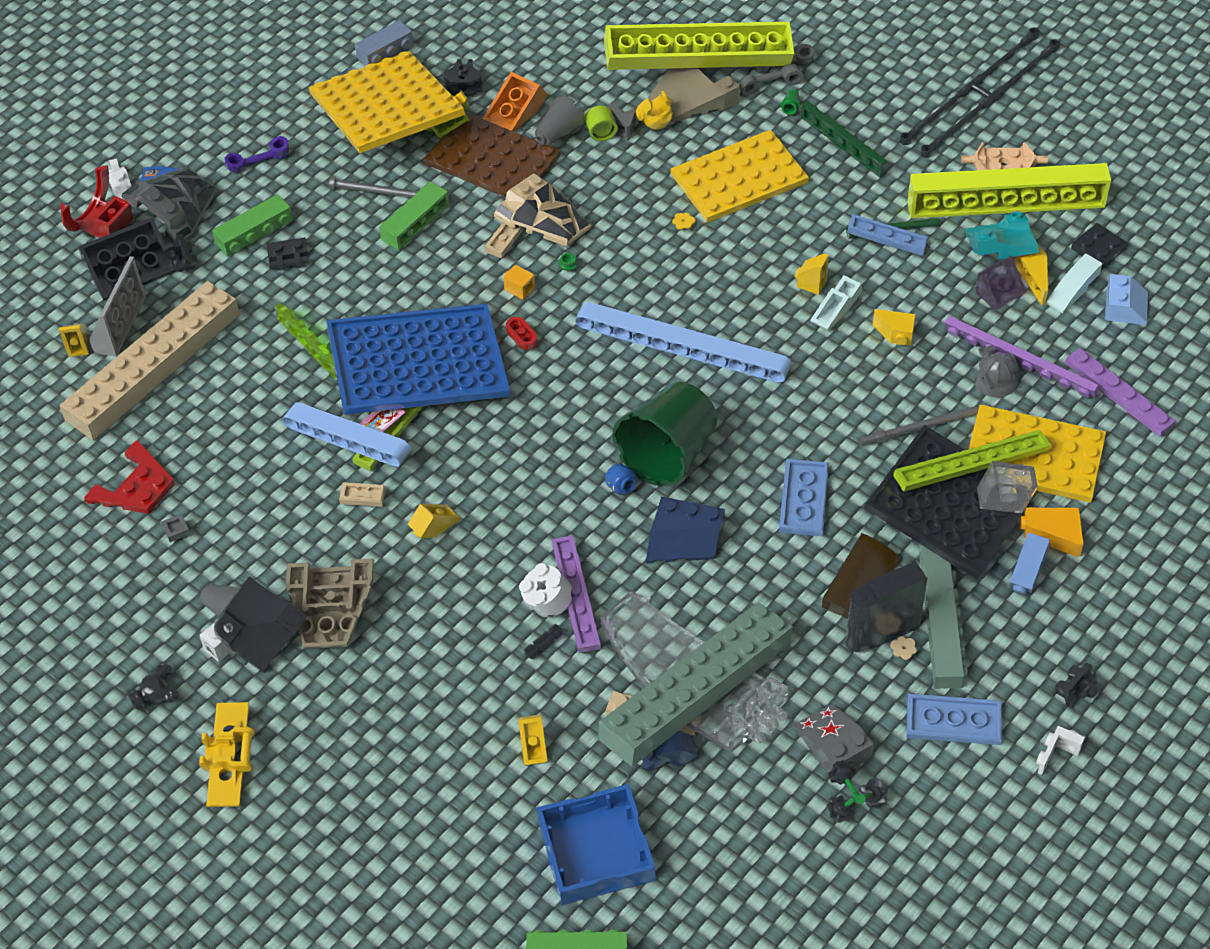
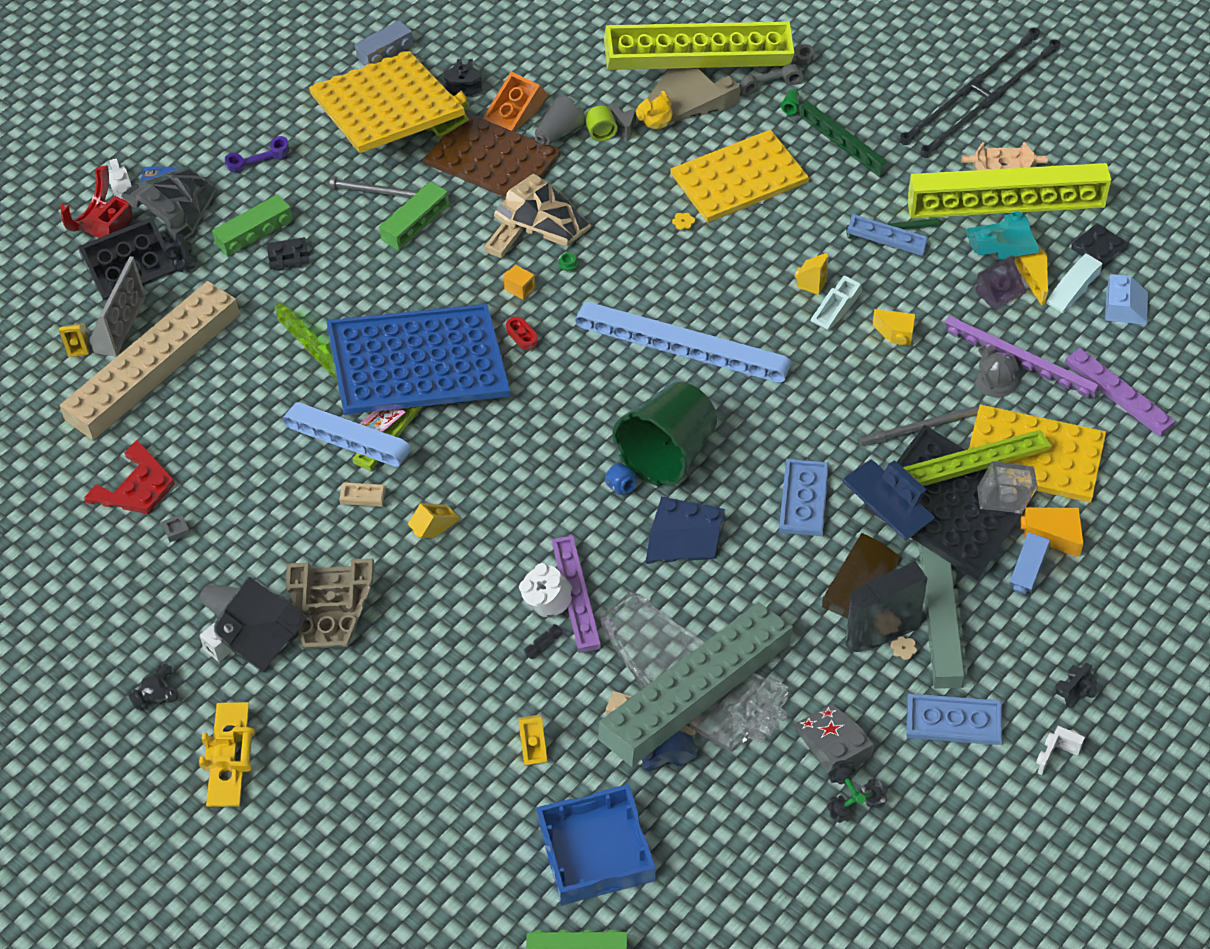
none -> dark blue bracket [843,459,935,540]

